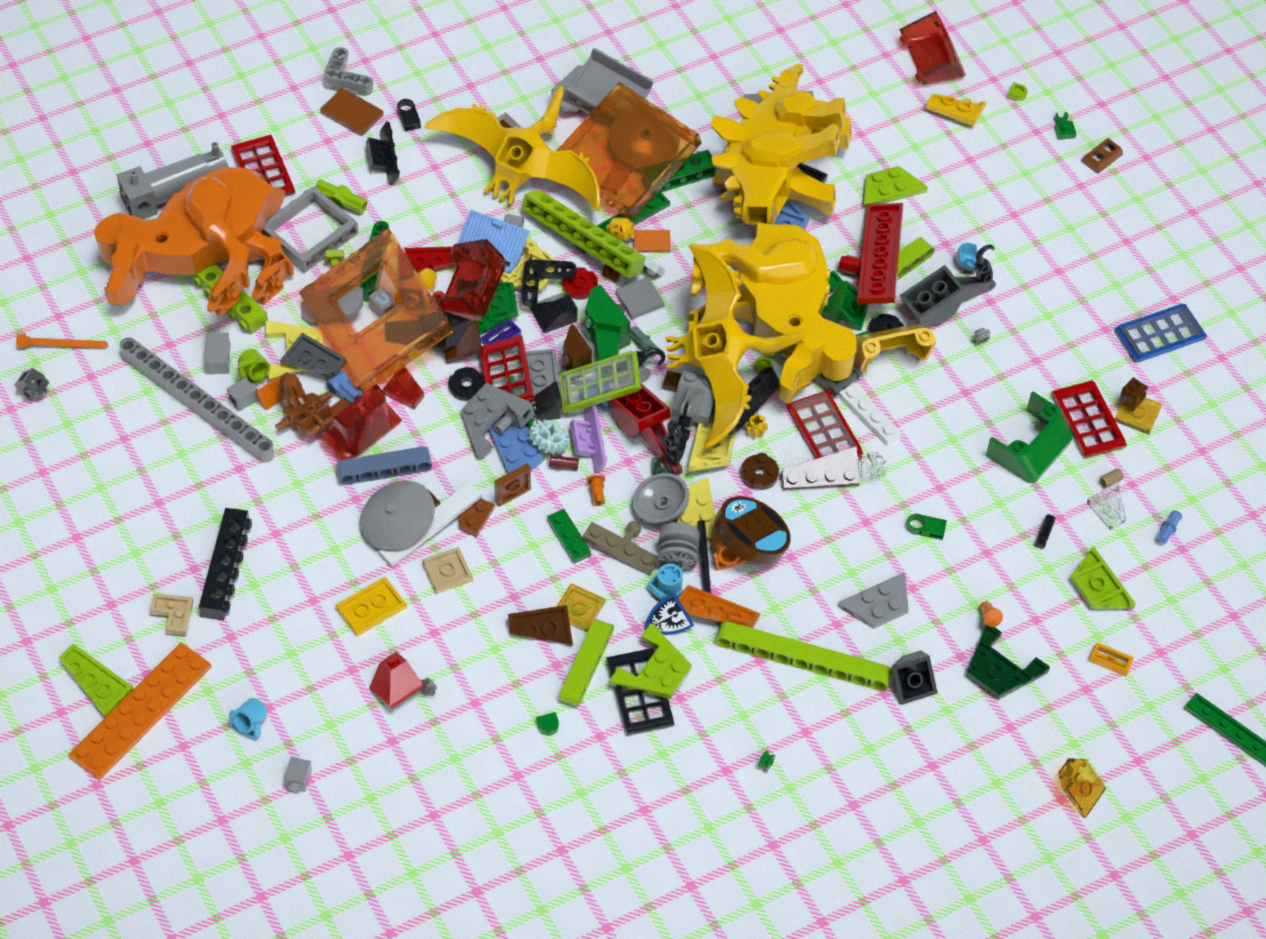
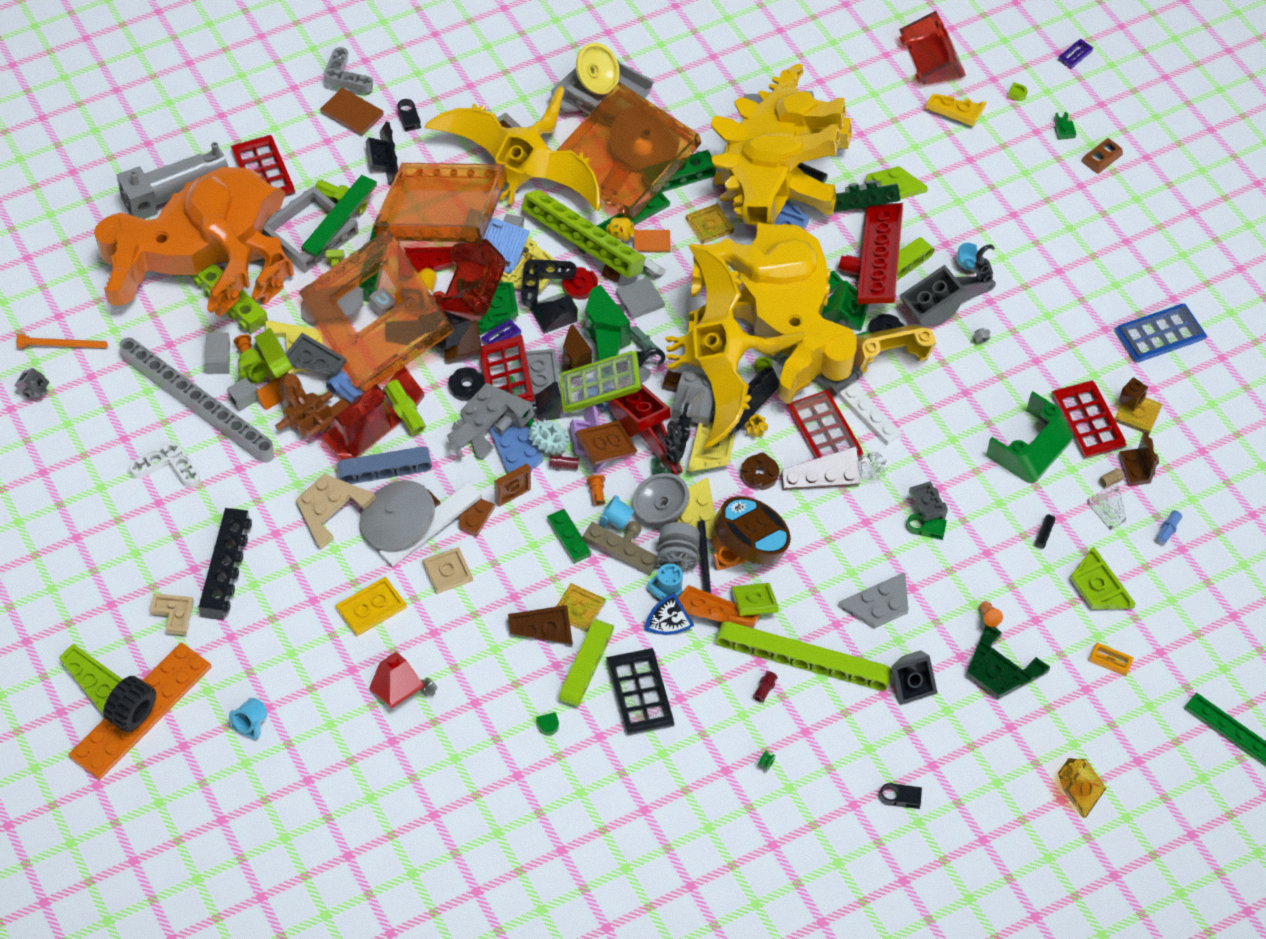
light grey brick [284,757,312,792] -> none
lime wing [609,623,692,699] -> none
none -> black tyre [103,675,156,733]
none -> white beam [129,442,200,488]
none -> orange pin [233,334,252,354]
none -> lime beam [254,328,293,378]
none -> tan wing [296,474,376,550]
none -> green tile [301,174,377,258]
none -> clear orange panel [373,163,507,243]
none -> lime piece [384,379,427,435]
none -> light grey bracket [447,419,478,458]
none -> dark orange tile [575,420,638,465]
none -> light yellow dish [576,42,620,95]
none -> medium azure piece [599,495,634,530]
none -> clear yellow tile [685,203,734,244]
none -> lime tile [731,583,779,616]
none -> dark red pin [753,671,778,703]
none -> dark green bracket [834,180,901,212]
none -> black piece [879,783,922,809]
none -> dark grey bracket [909,481,948,521]
none -> dark purple tile [1058,39,1094,69]
none -> reddish brown bracket [1118,432,1159,486]

